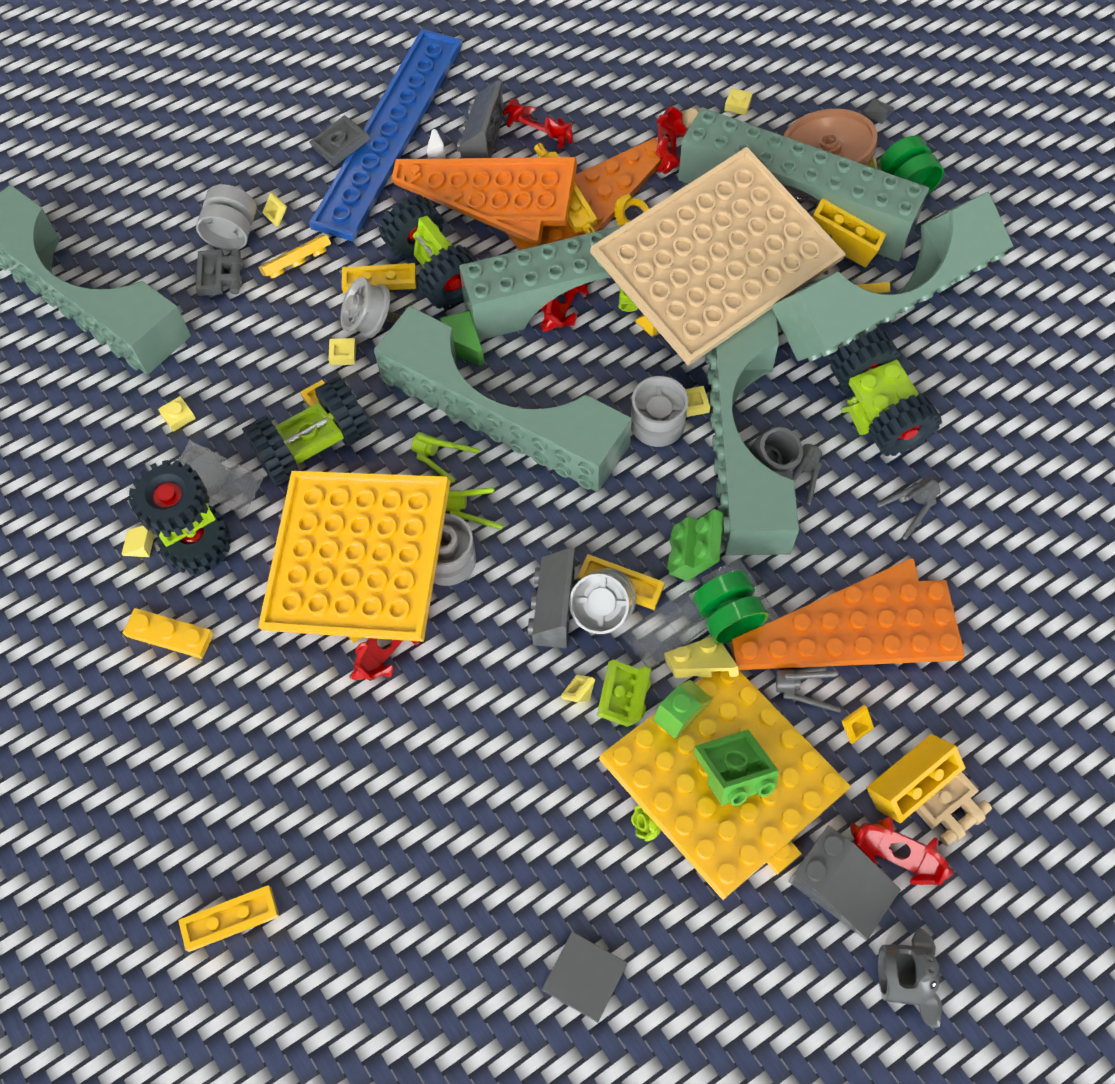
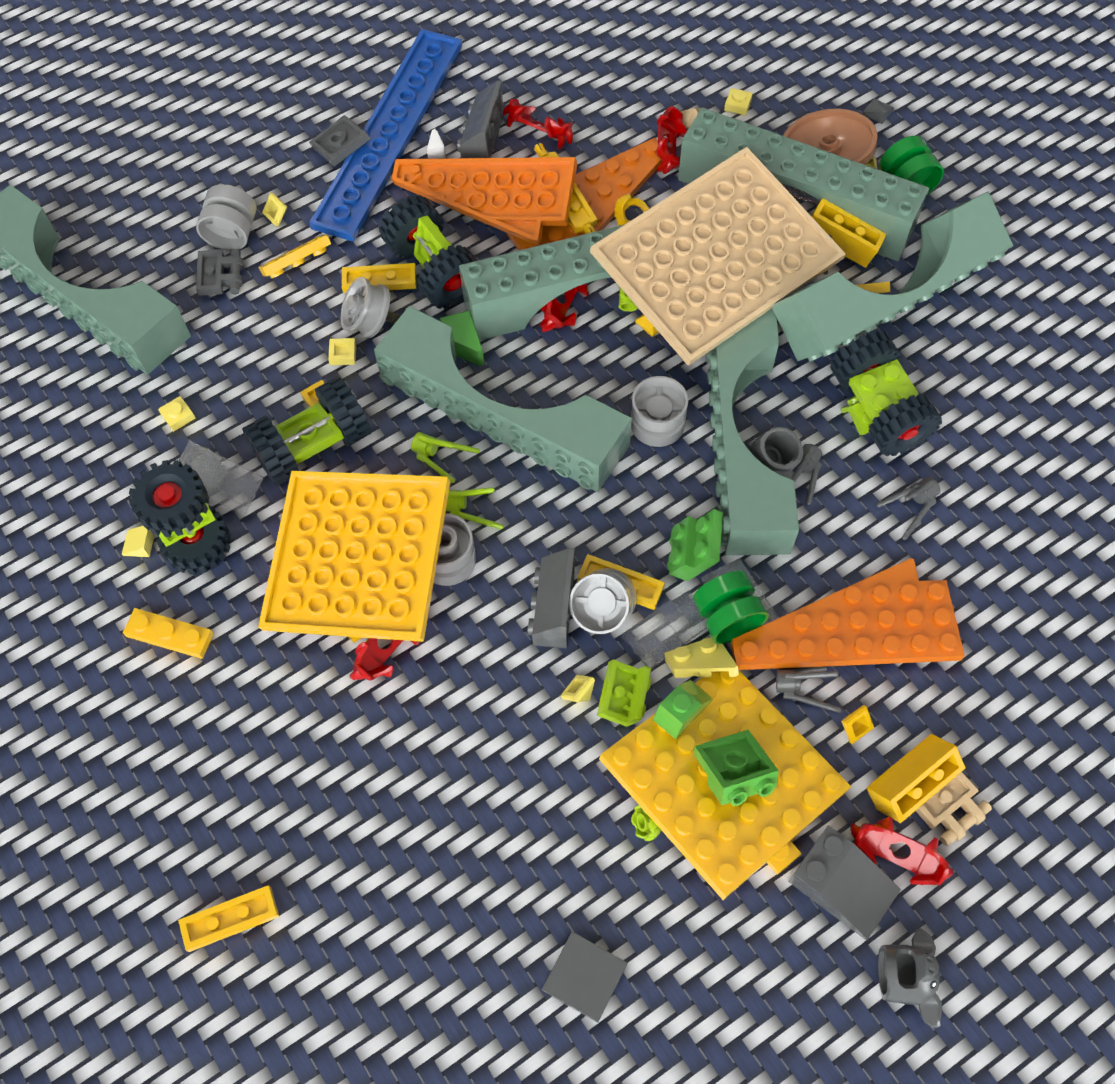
light yellow plate [685,386,710,417] -> none

